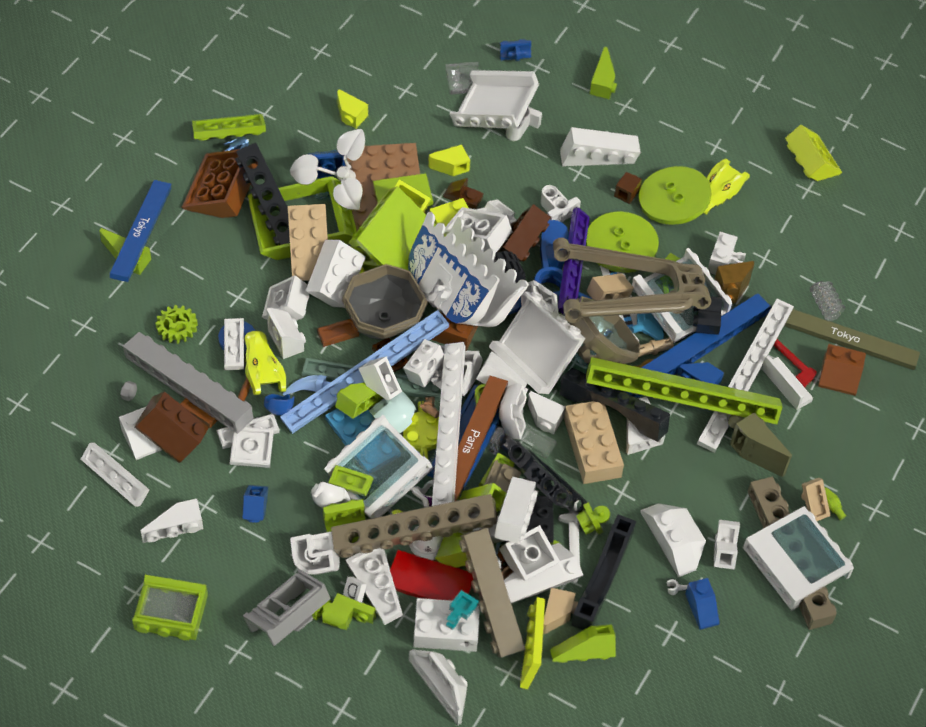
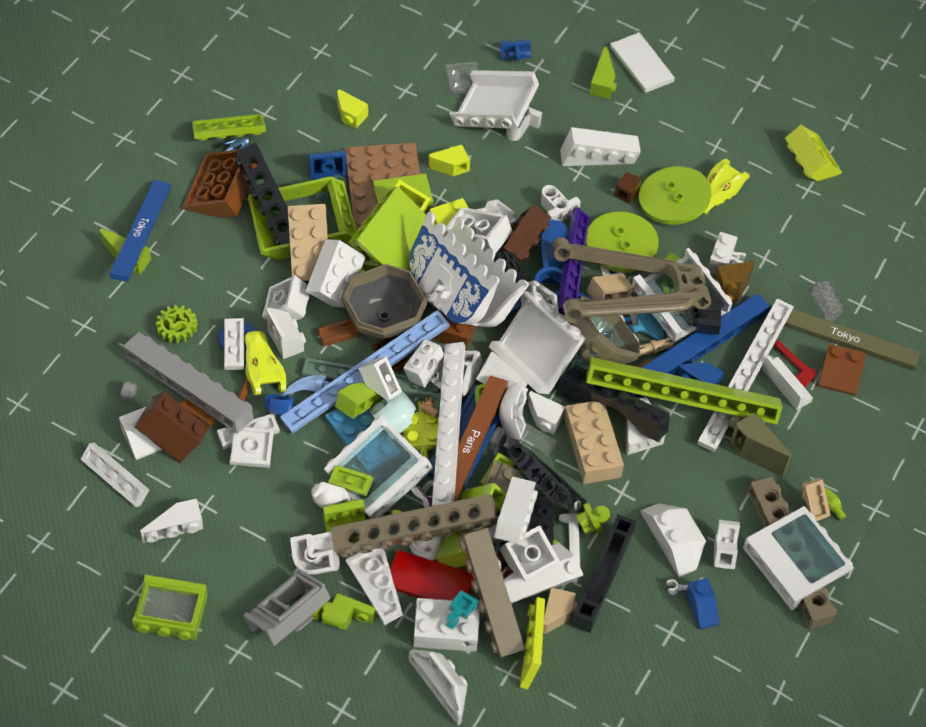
blue slope [243,485,269,523] -> none
white plant [290,129,365,210] -> none
white tile [343,577,367,602] -> none
reddish brown slope [443,178,484,210] -> none
lime slope [550,624,616,663] -> none
none -> white tile [610,33,675,93]

